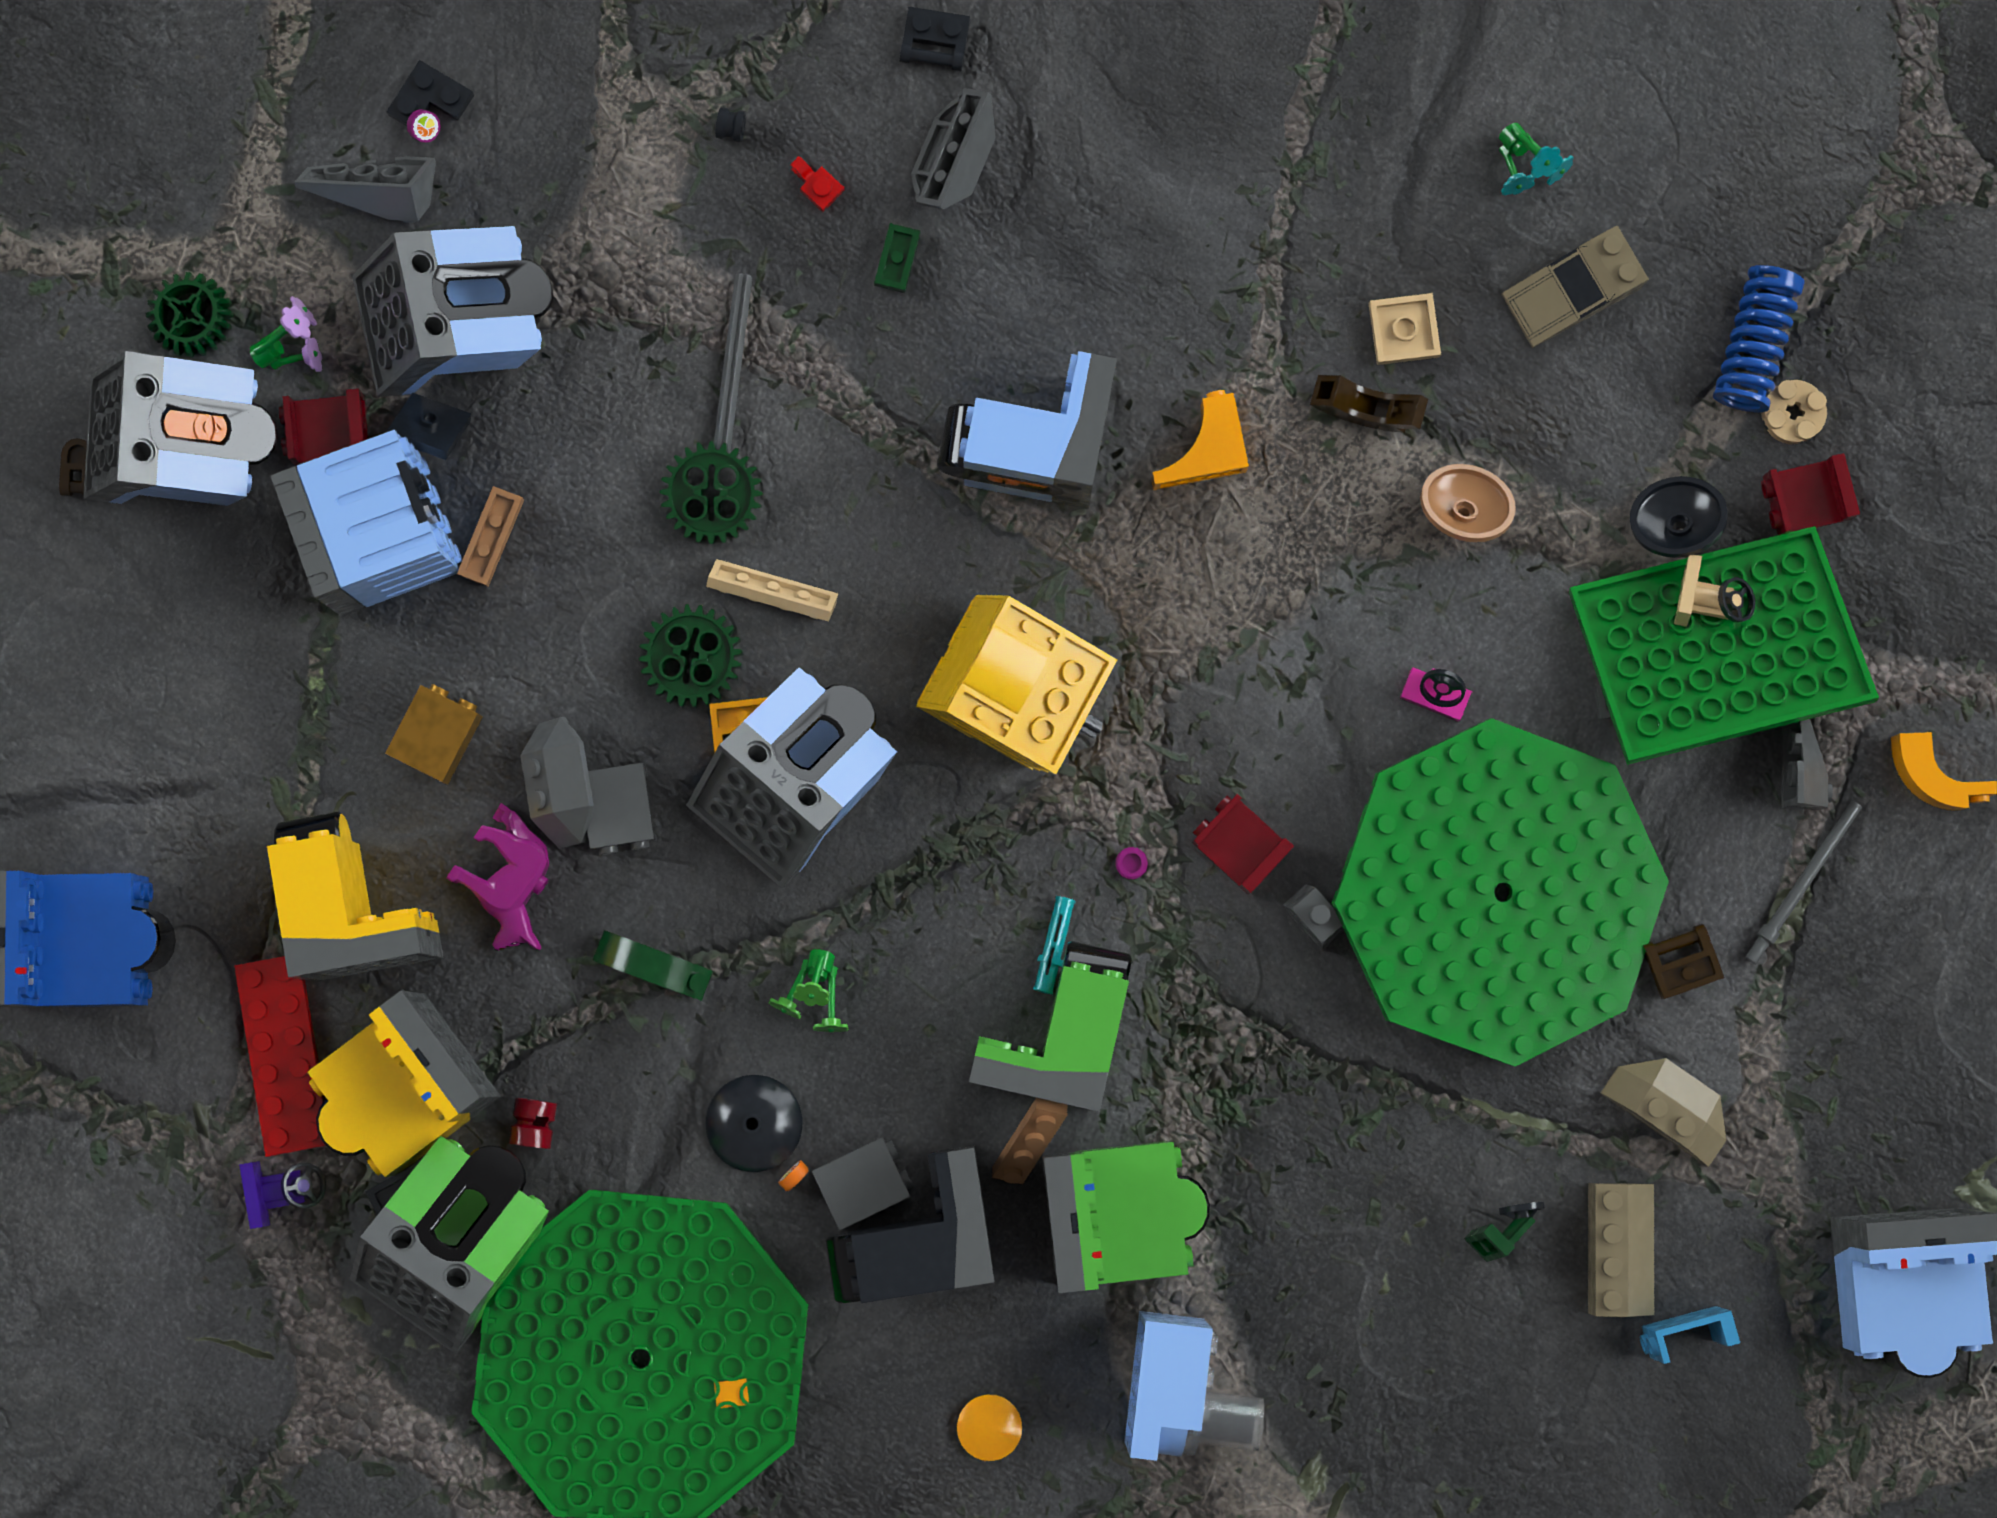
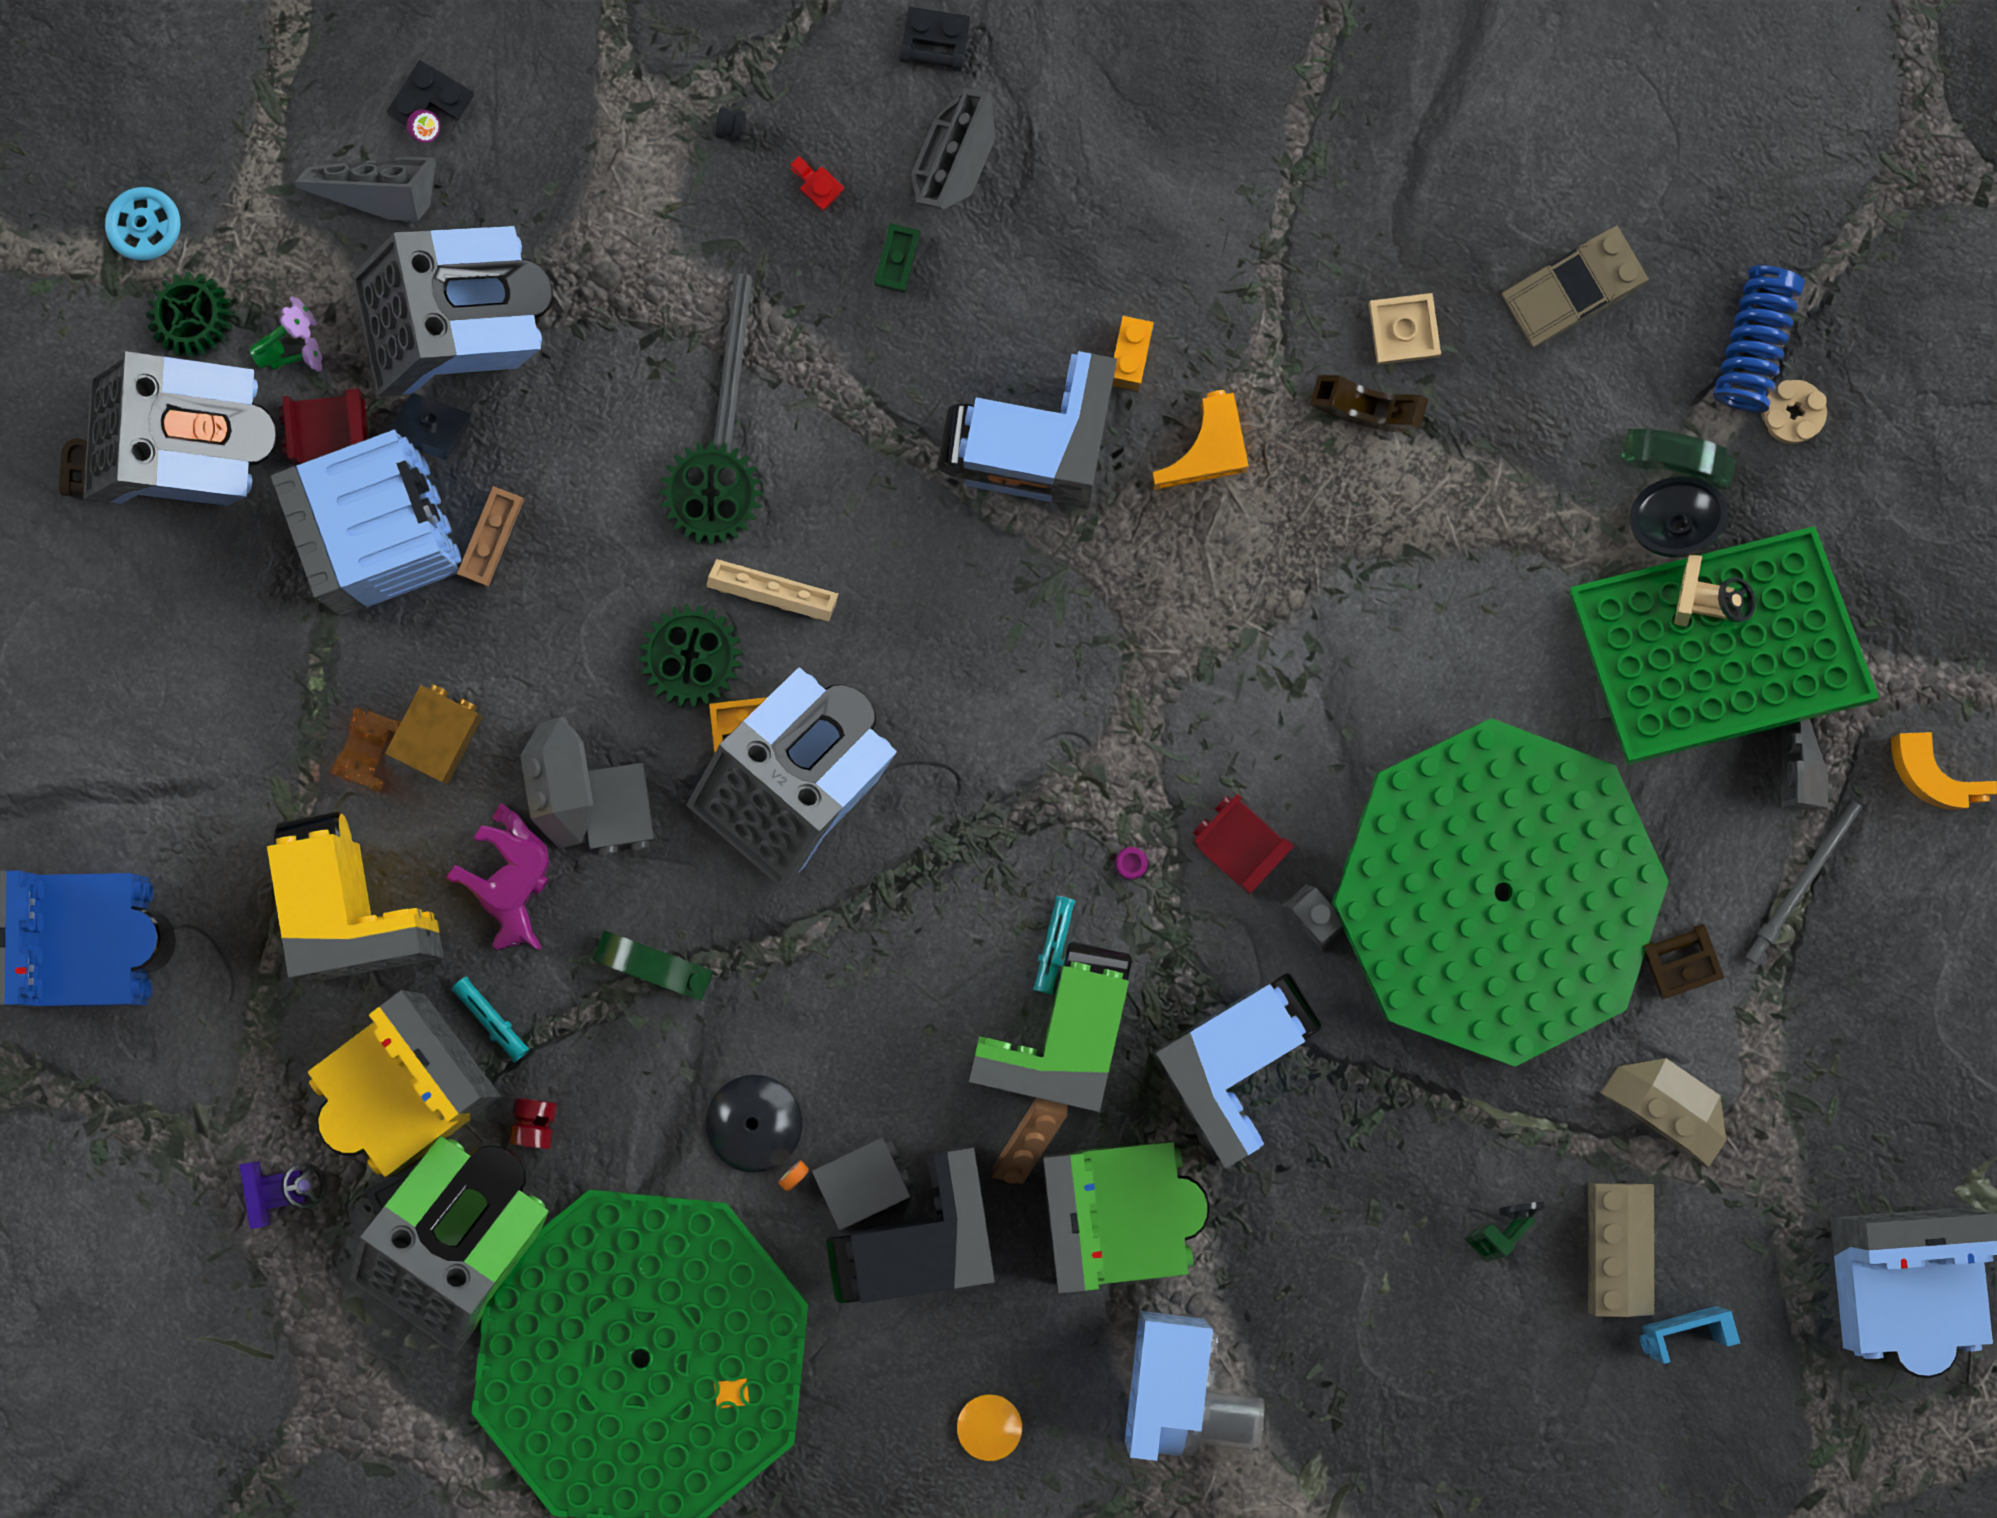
red plate [234,956,329,1157] -> none
plant [768,949,848,1033] -> none
yellow piece [916,595,1117,774] -> none
piece [1400,667,1472,722] -> none
medium nougat dish [1420,464,1516,542] -> none
plant [1499,123,1574,195] -> none
dark red panel [1761,453,1860,535] -> none
none -> medium azure plate [105,187,181,261]
none -> clear orange piece [330,707,401,793]
none -> teal pin [451,977,529,1062]
none -> light orange brick [1112,316,1154,392]
none -> piece [1150,973,1322,1169]
none -> clear green arch [1621,429,1737,489]

